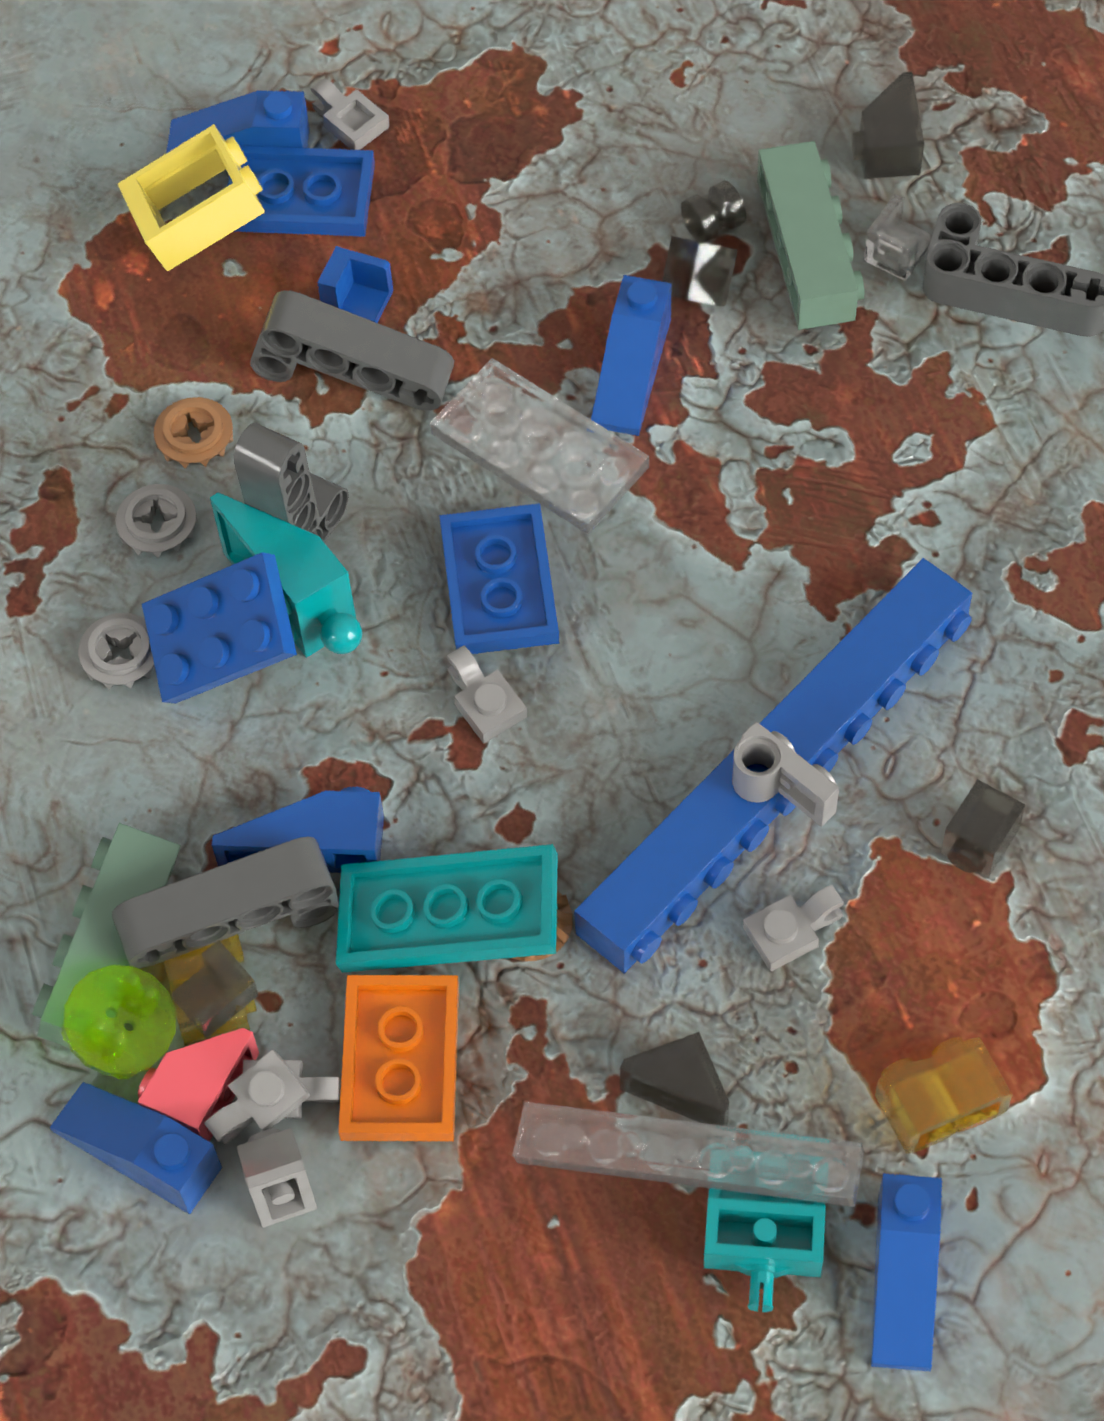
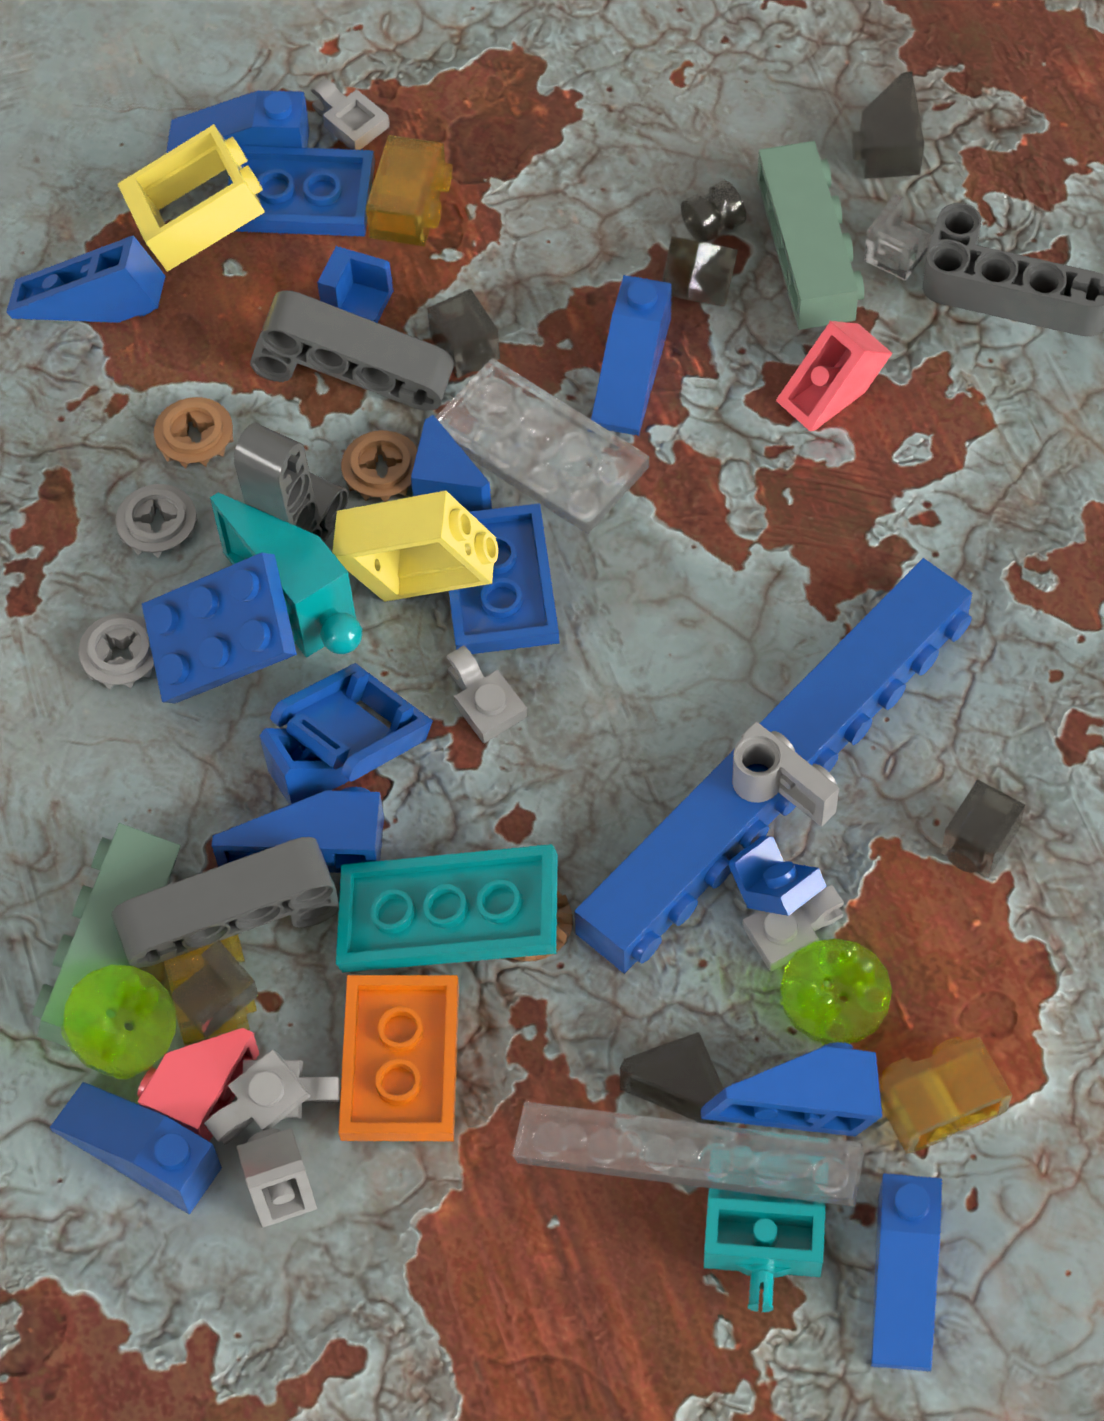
none -> blue slope [6,235,166,323]
none -> blue slope [259,728,349,805]
none -> blue container [270,663,433,782]
none -> light yellow window [332,491,498,602]
none -> medium nougat gear [341,430,418,502]
none -> clear yellow brick [366,135,452,247]
none -> blue slope [411,415,492,512]
none -> clear smoke brick [427,288,500,378]
none -> blue slope [701,1042,883,1137]
none -> blue bracket [729,835,827,916]
none -> coral slope [776,321,892,431]
none -> clear neon green plate [779,938,892,1045]

